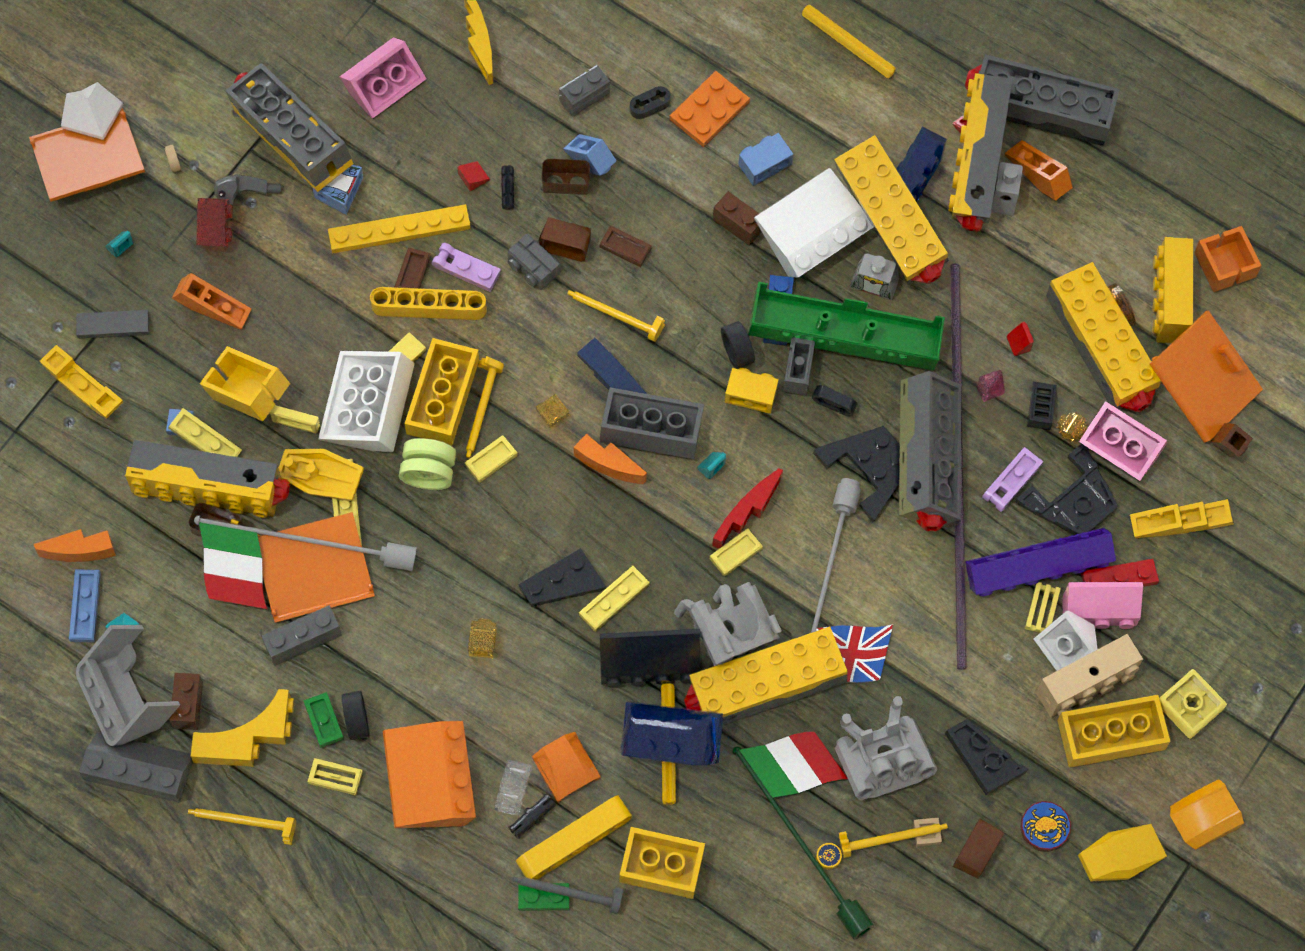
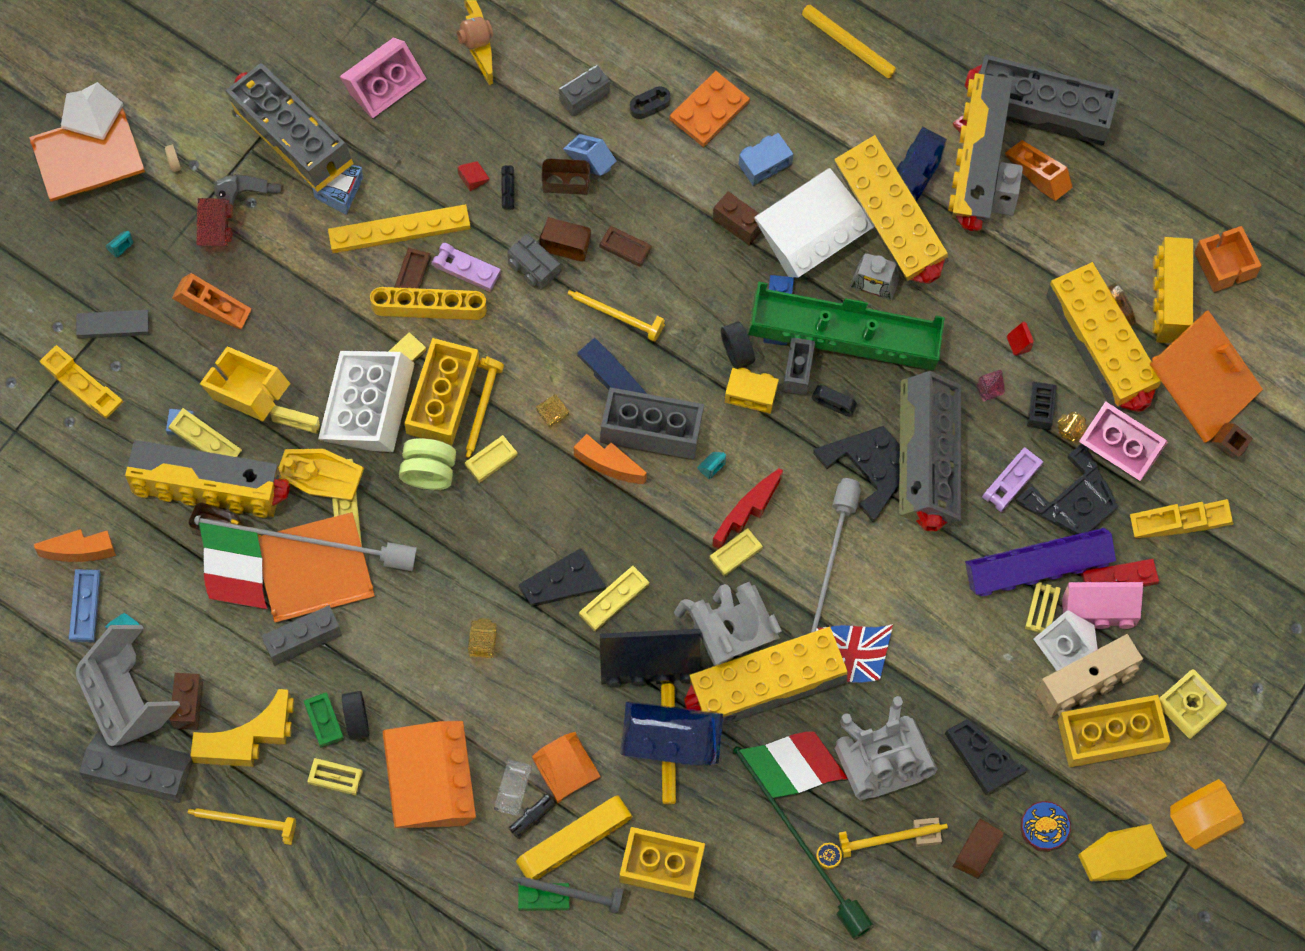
clear purple piece [950,264,967,670] -> none
none -> nougat head [457,17,493,49]

